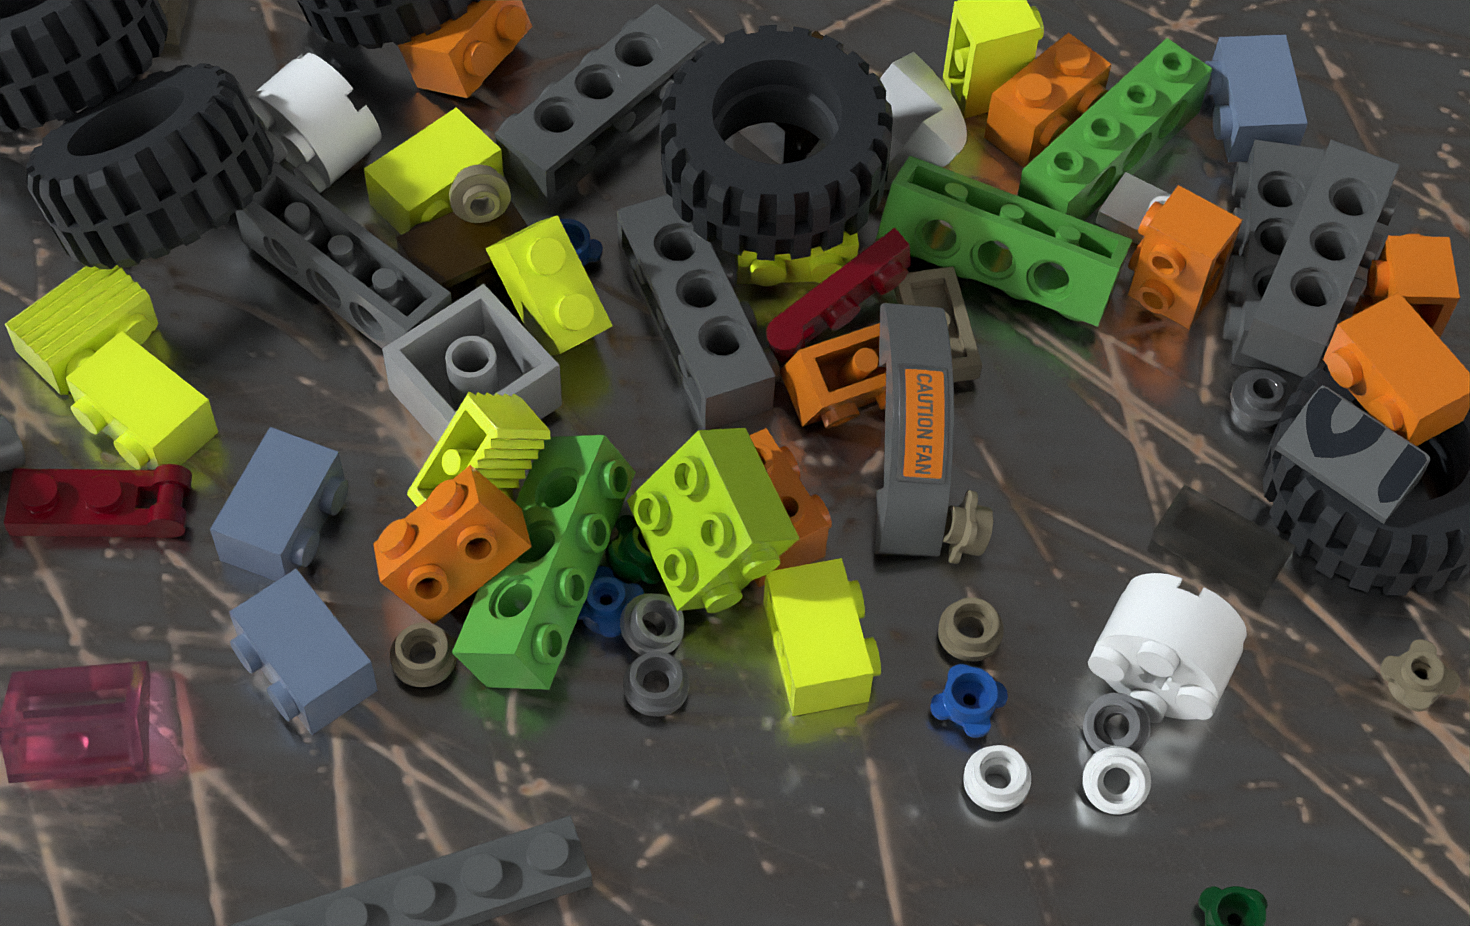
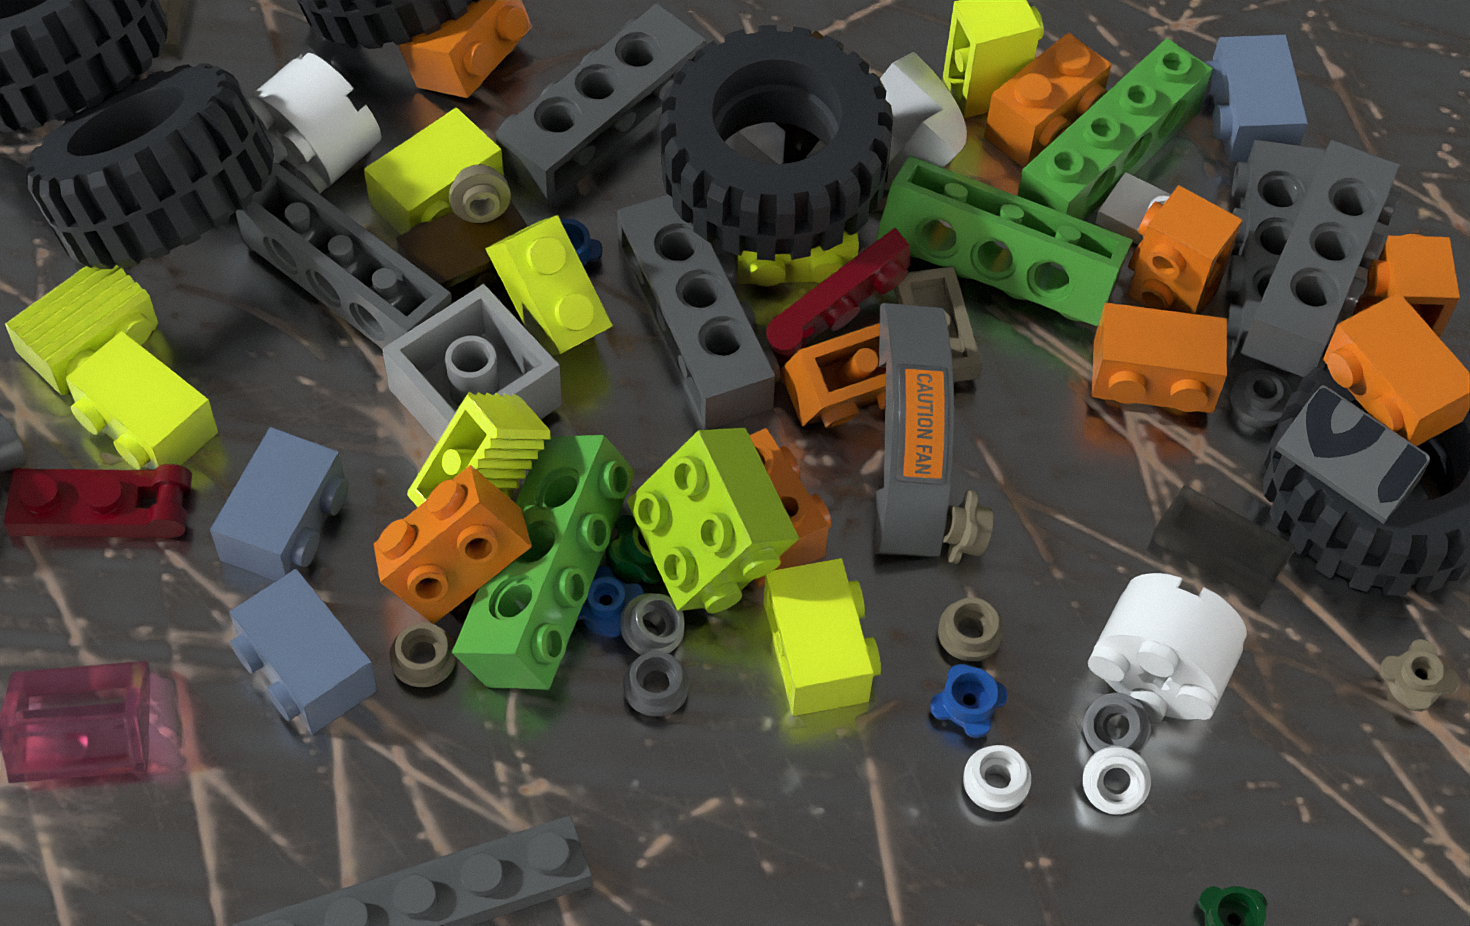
none -> orange brick [1092,302,1227,413]

